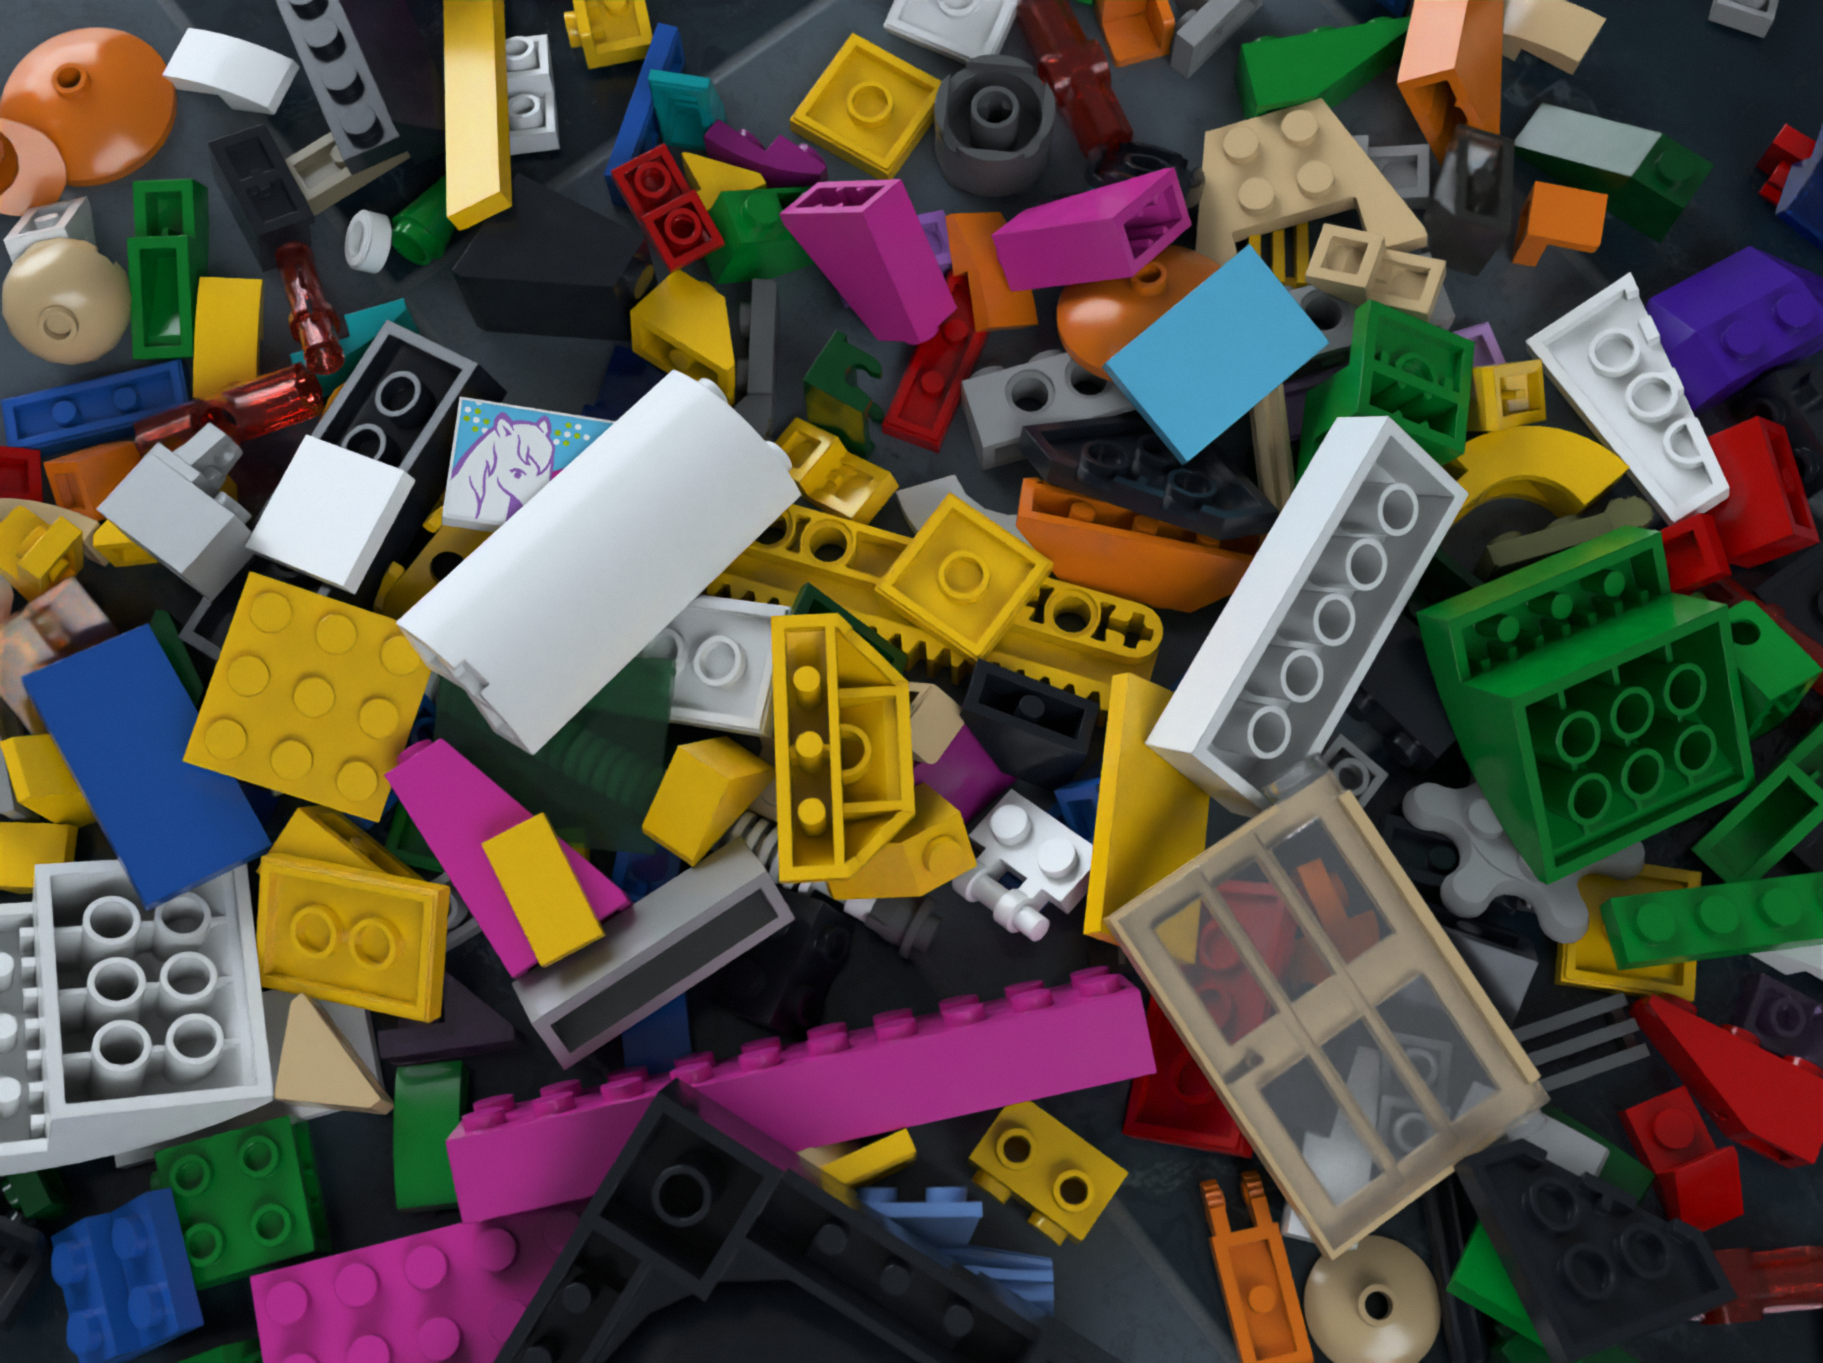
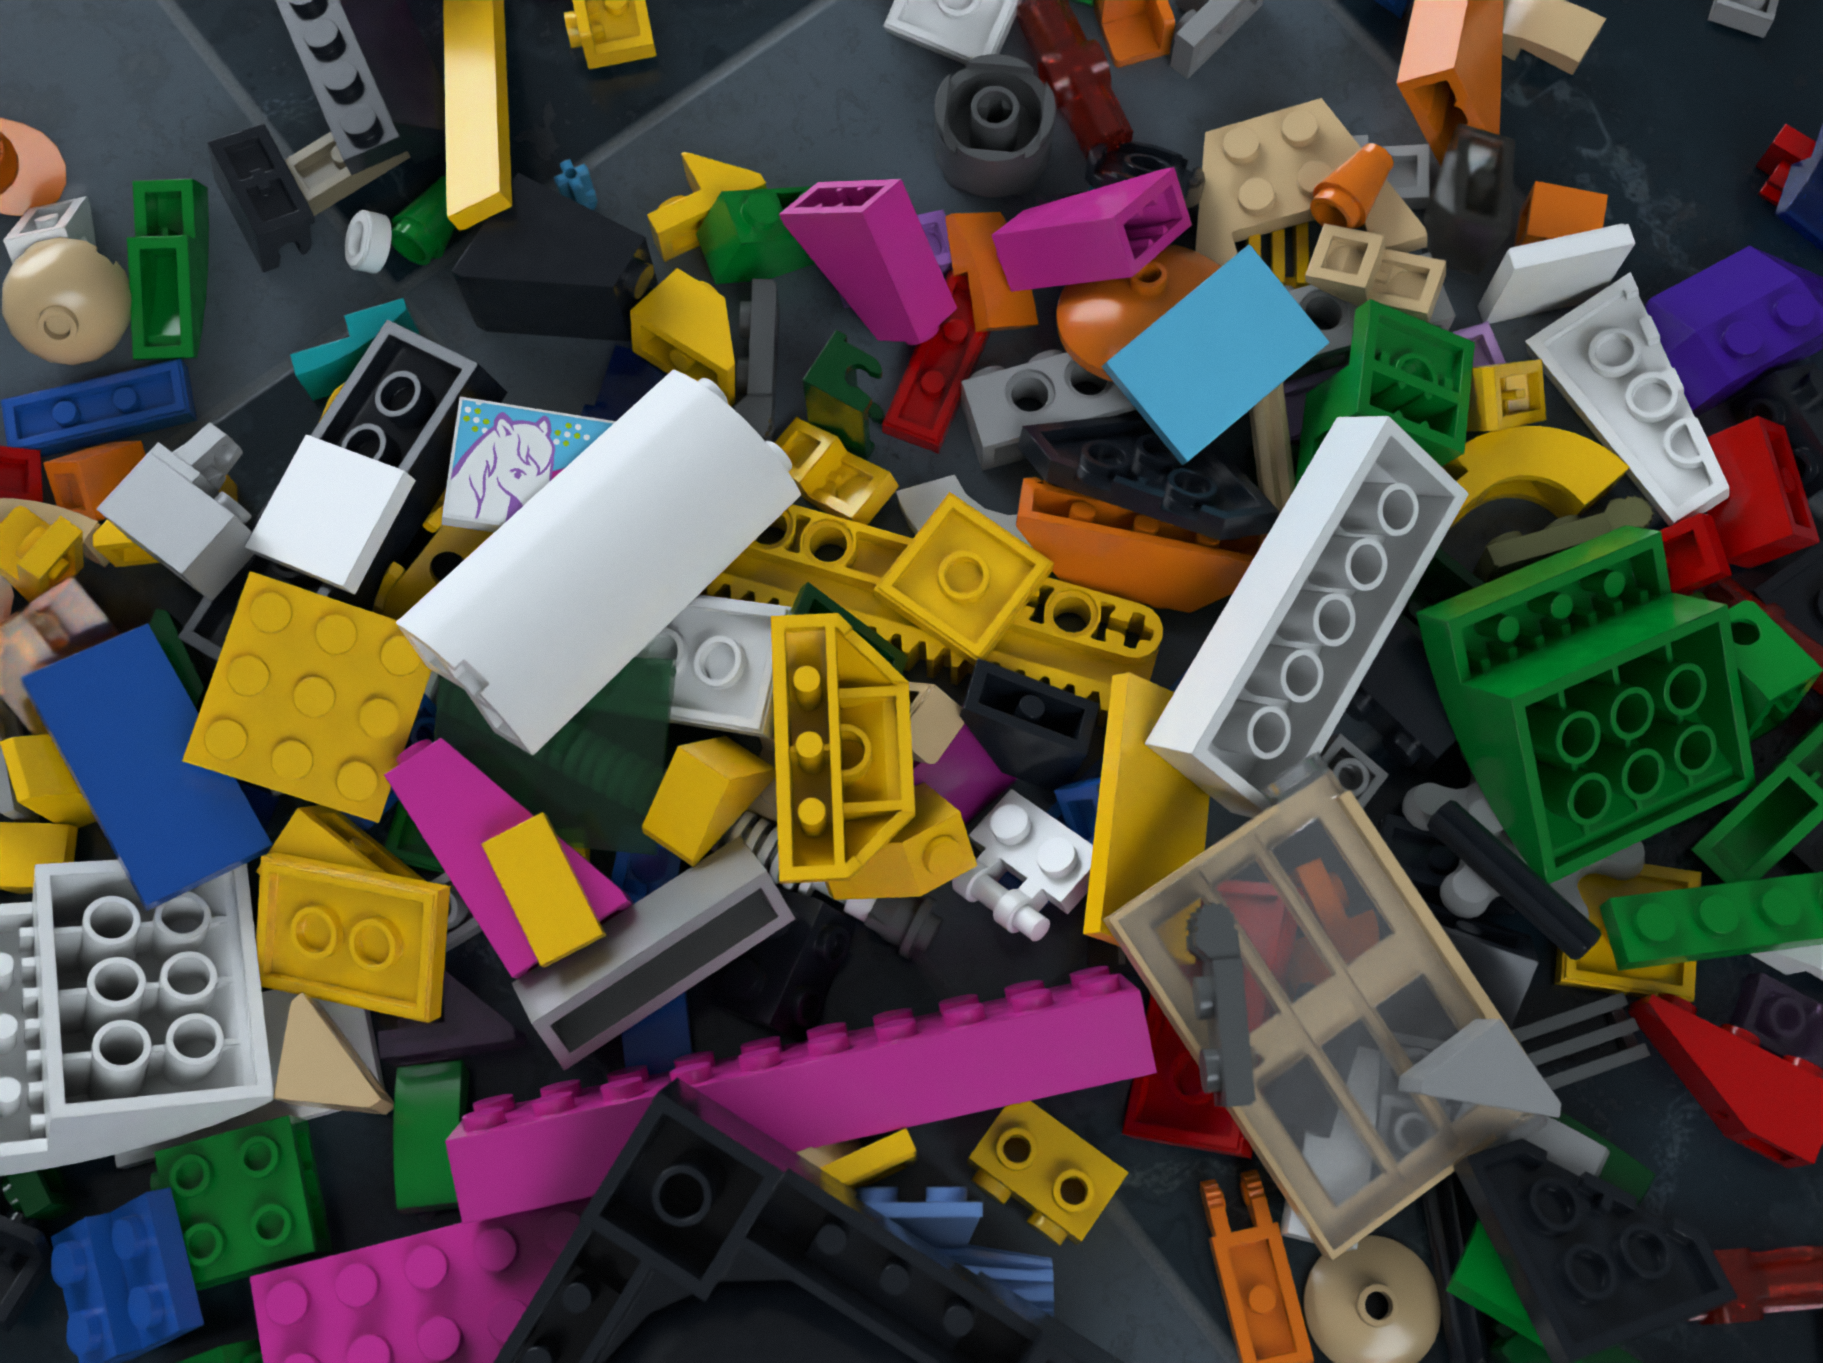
orange dish [0,27,178,187] -> none
clear red piece [133,361,324,459] -> none
white slope [162,28,300,115] -> none
yellow slope [193,277,264,400] -> none
clear red pin [275,241,345,375] -> none
white slope [506,34,560,155] -> none
blue tile [604,23,686,208] -> none
red slope [611,143,725,274] -> none
teal slope [648,69,727,151] -> none
magenta slope [703,119,828,189] -> none
yellow tile [789,33,942,180] -> none
green slope [1234,16,1411,120] -> none
dark green slope [1508,103,1714,244] -> none
red slope [1617,1085,1744,1232] -> none
none -> dark azure piece [554,159,597,211]
none -> dark grey hinge [1185,902,1256,1107]
none -> orange cone [1310,143,1394,229]
none -> light grey slope [1398,1019,1561,1118]
none -> black axle [1427,800,1601,960]
none -> white tile [1477,223,1635,324]

